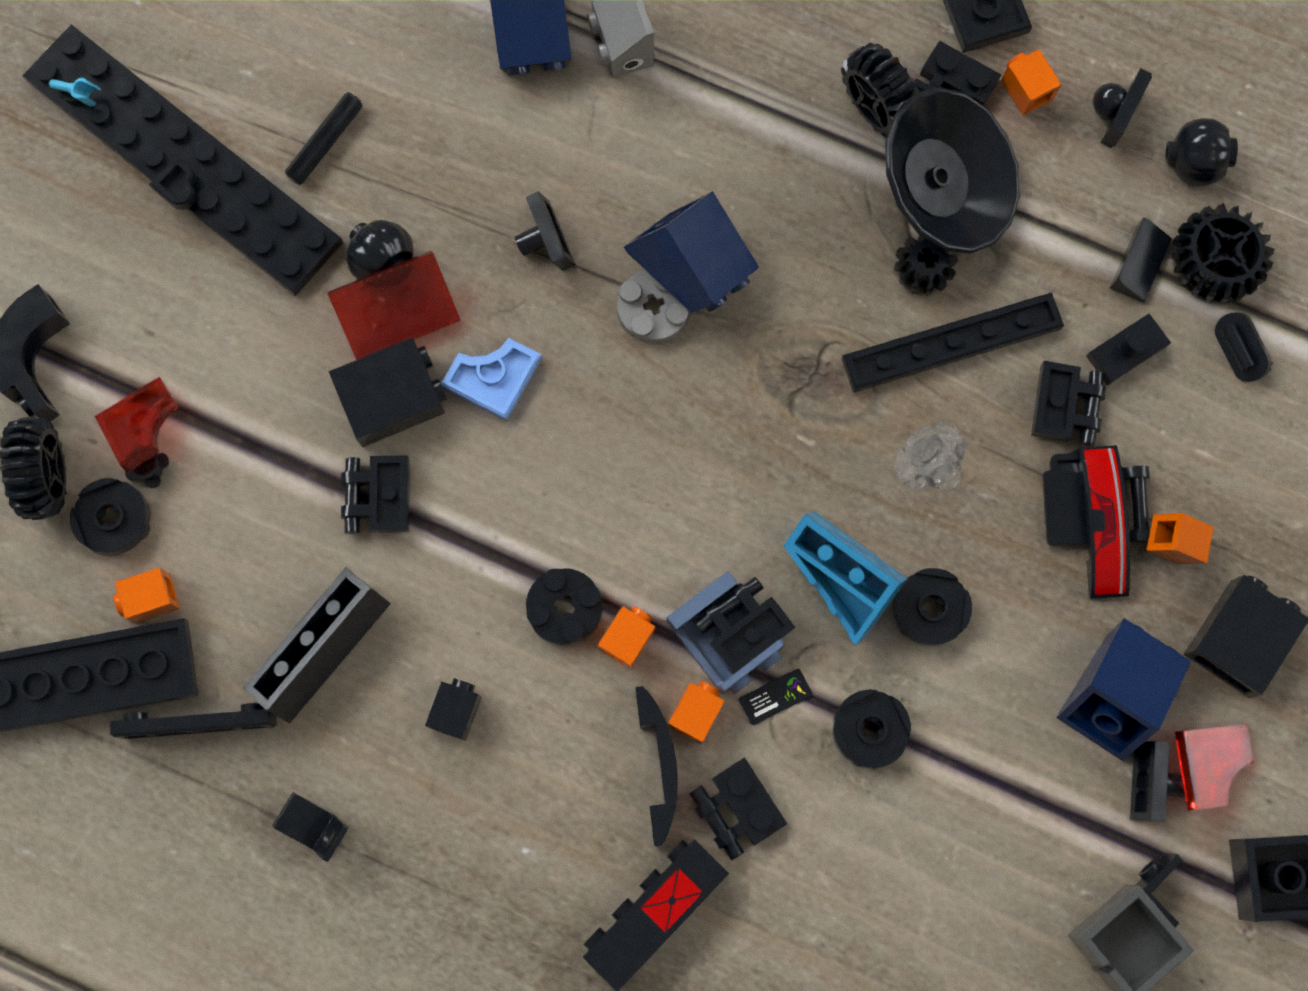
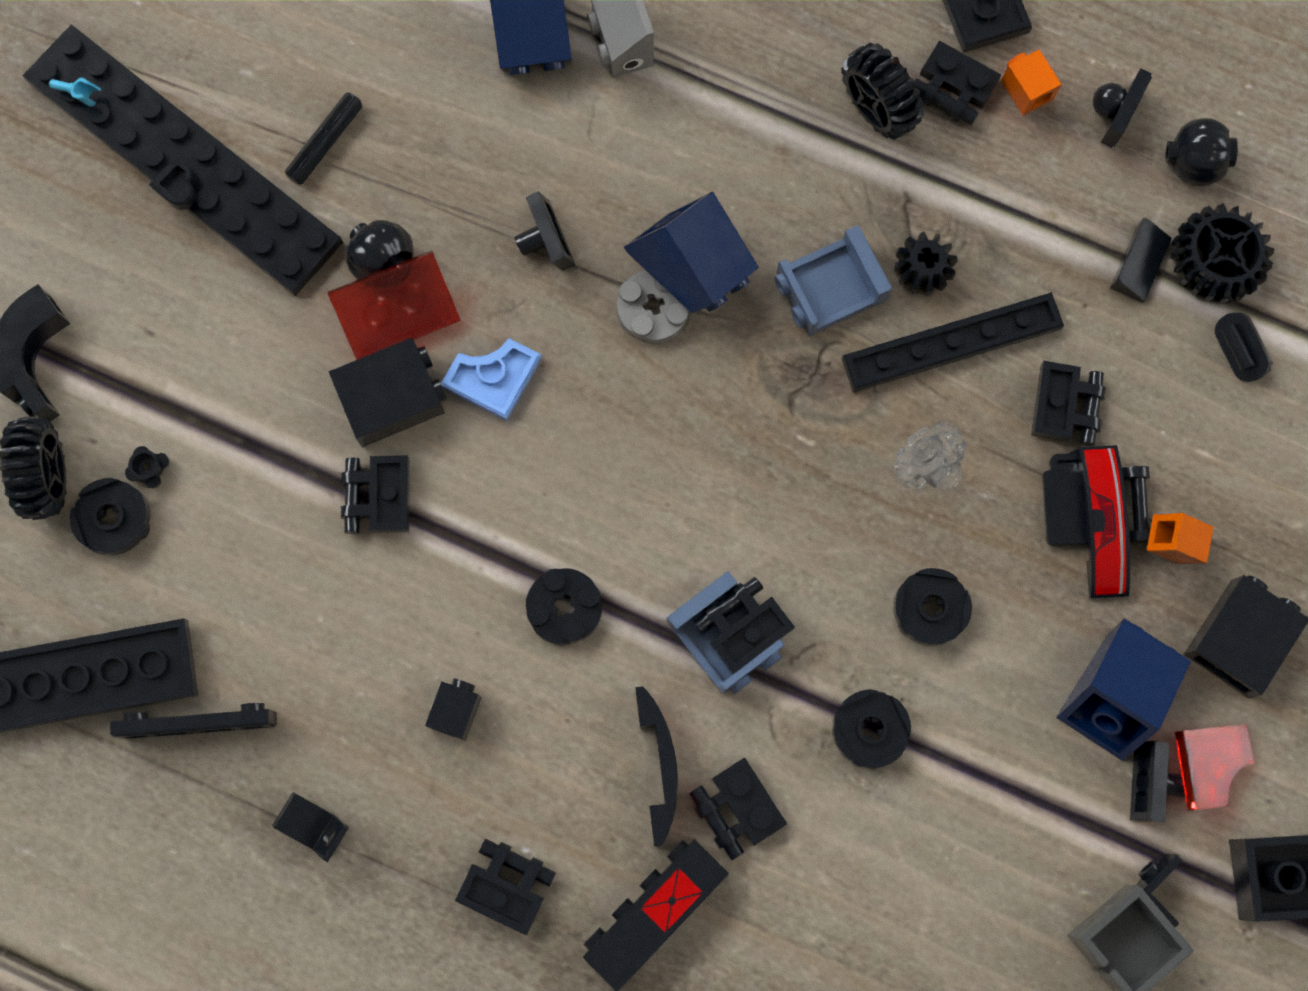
clear red tile [95,377,179,473] -> none
orange brick [113,567,180,624] -> none
black brick [243,567,391,723] -> none
orange brick [598,606,655,670] -> none
orange brick [668,680,725,745] -> none
black sticker [739,669,812,725] -> none
dark azure wedge [783,511,908,646] -> none
black dish [885,87,1020,254] -> none
black tile [1086,313,1171,386] -> none
none -> black plate [455,839,556,936]
none -> sand blue panel [774,225,892,336]

